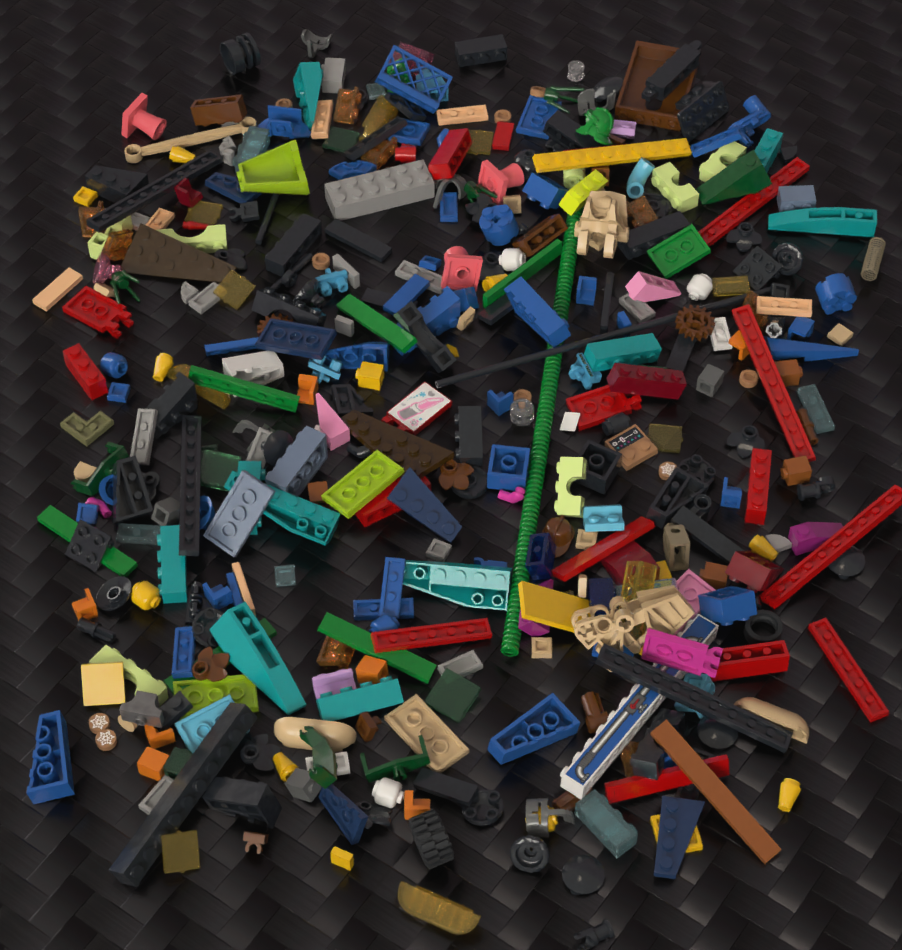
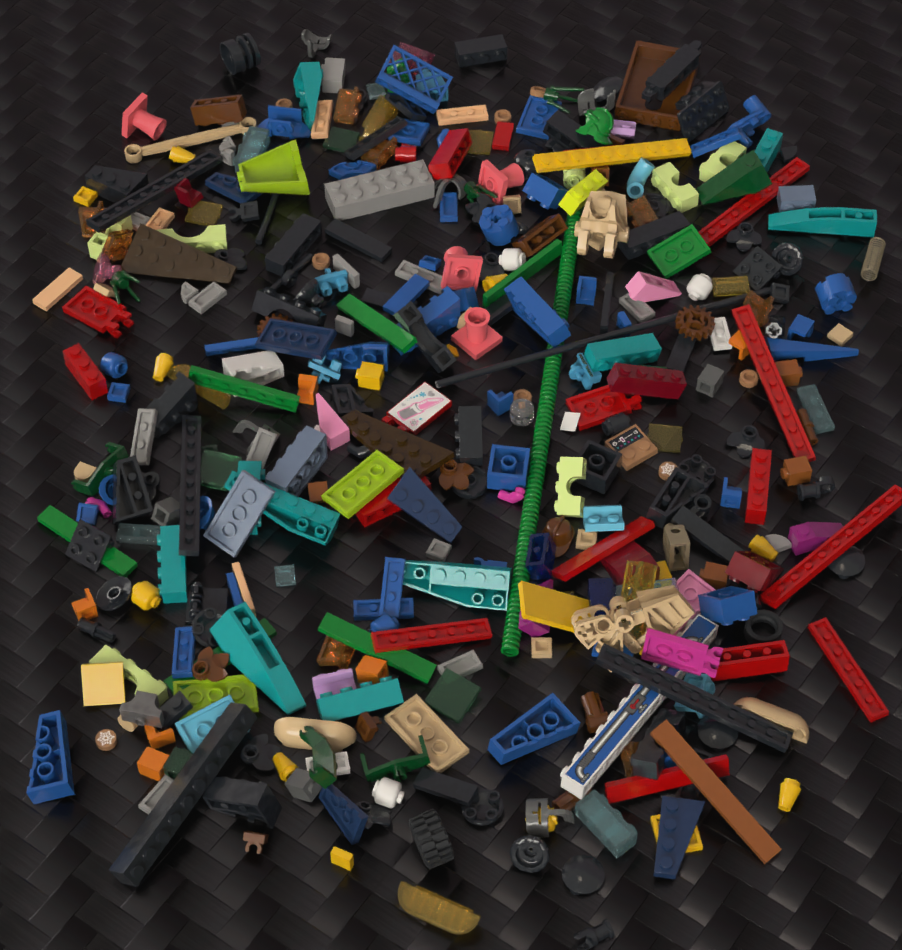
olive tile [60,411,114,446] -> none
medium nougat tile [89,713,110,734] -> none
clear yellow piece [161,830,200,874] -> none
red piece [182,221,209,230] -> none
blue panel [202,583,233,610] -> none
clear yellow piece [213,269,256,310] -> none
black dish [261,430,293,467] -> none
orange panel [404,790,430,820] -> none
clear wheel [568,61,584,82] -> none
tan tile [578,574,587,598] -> none
light nougat tile [756,296,812,317] -> none
none -> coral plant [451,307,503,360]

